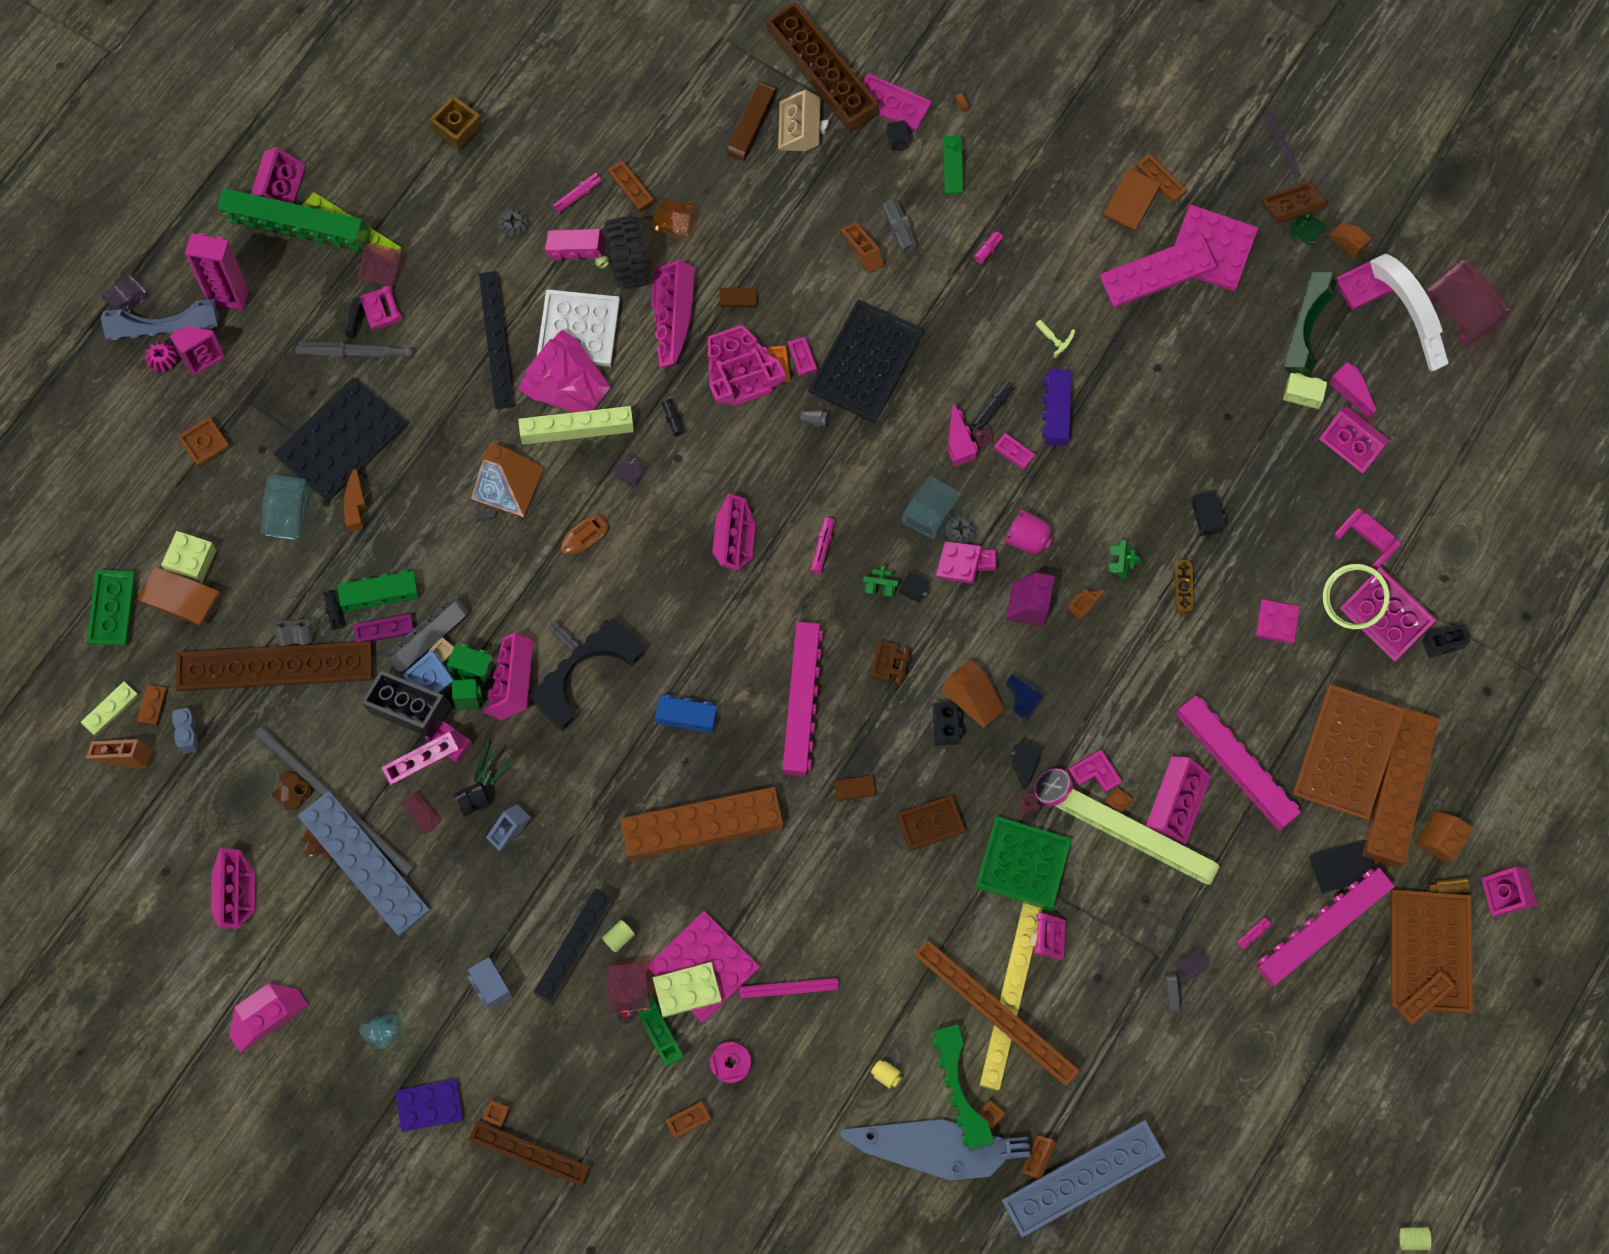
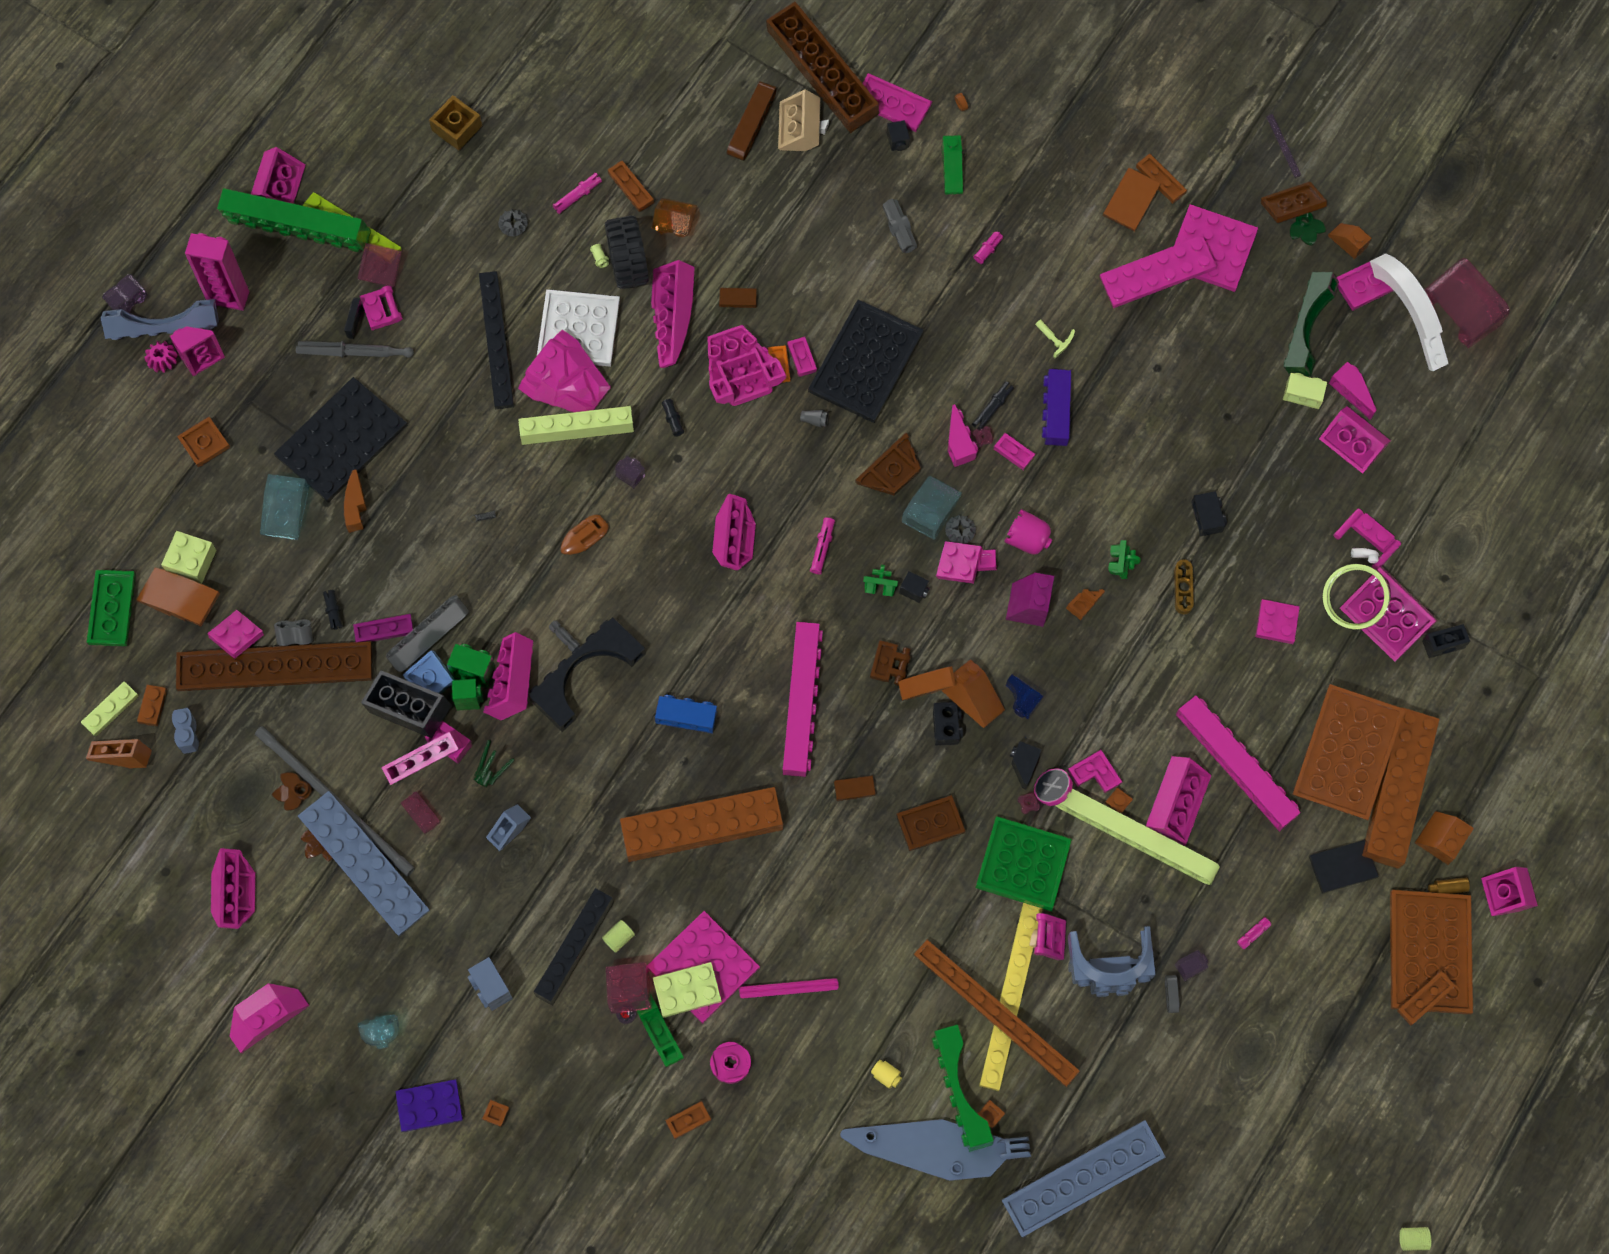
green brick [337,570,419,612] -> none
tan plate [429,637,454,664] -> none
black wheel [454,783,489,817] -> none
reddish brown plate [468,1121,590,1187] -> none
dark orange slope [471,443,544,518] -> none
dark pink brick [545,229,606,260] -> none
dark orange slope [840,222,883,273] -> none
dark orange plate [1021,1135,1057,1180] -> none
dark pink brick [1256,868,1395,987] -> none
none -> dark pink plate [208,610,264,659]
none -> reddish brown wing [855,433,921,496]
none -> dark orange slope [898,666,956,700]
none -> sand blue piece [1068,927,1155,997]
none -> white arm [1351,548,1379,563]

